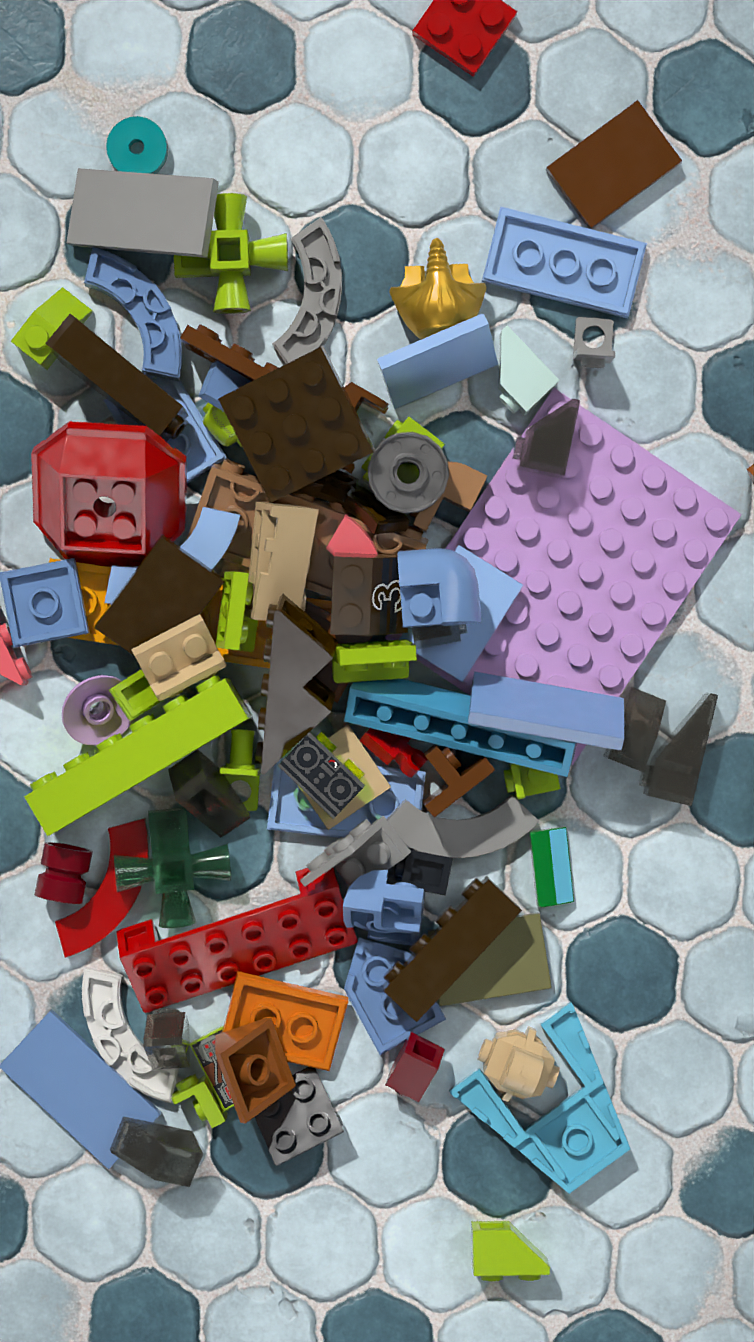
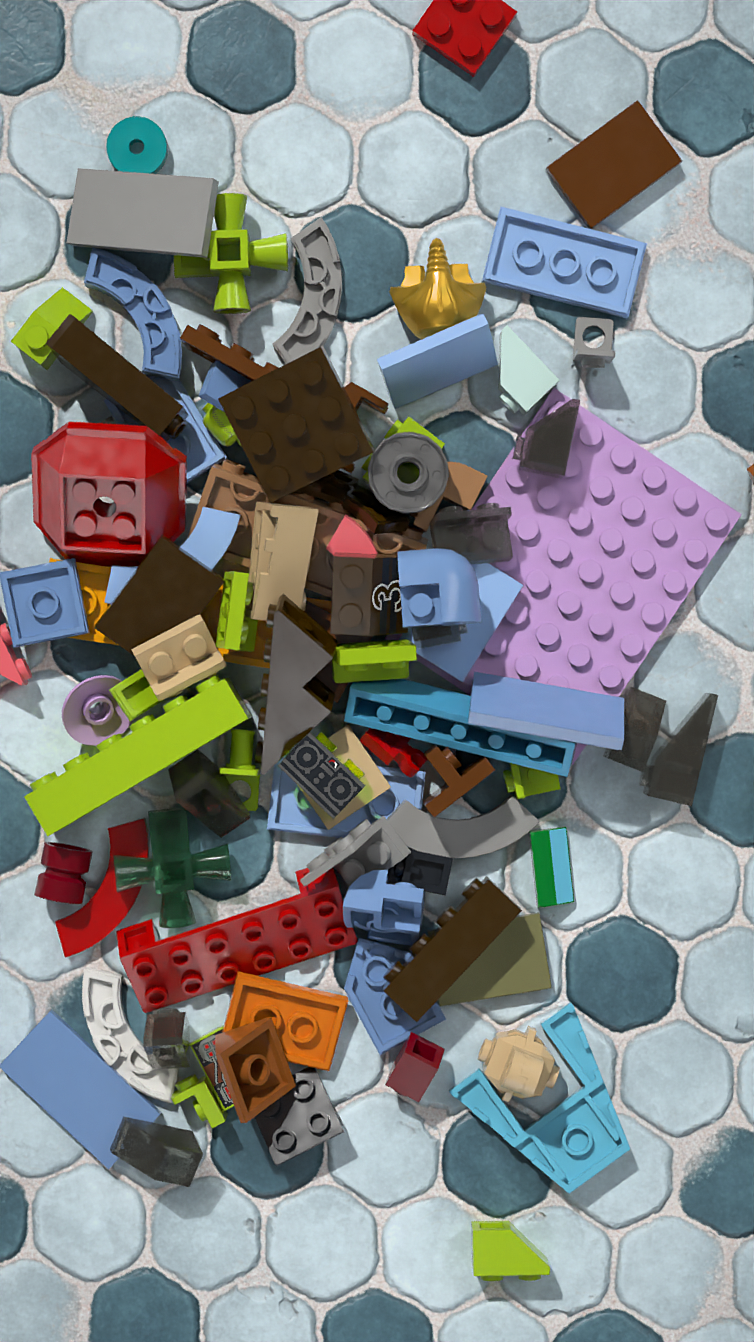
none -> clear smoke bracket [429,503,513,564]

